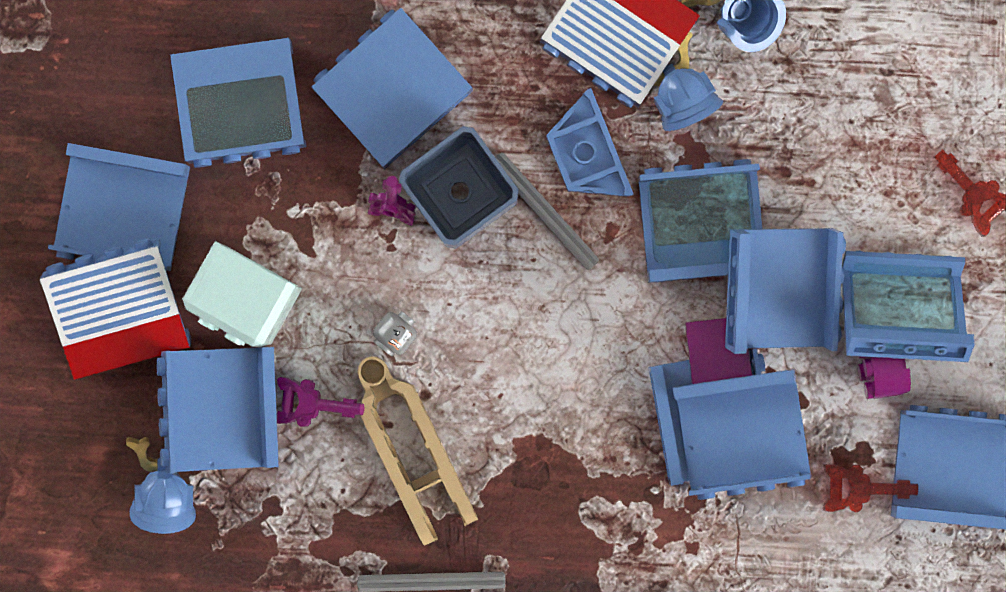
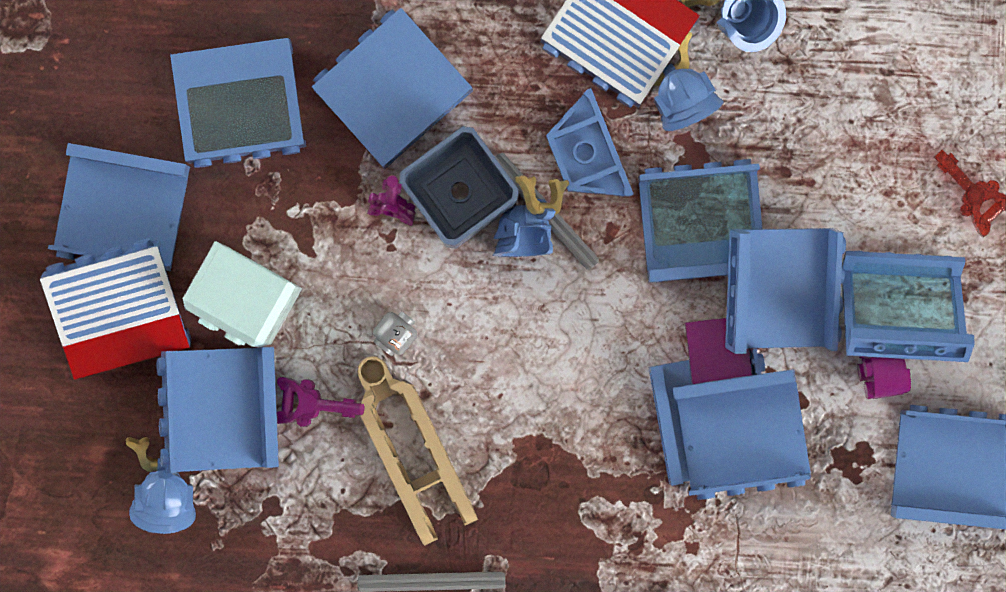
clear red piece [822,464,918,512] -> none
none -> medium blue helmet [492,175,569,257]

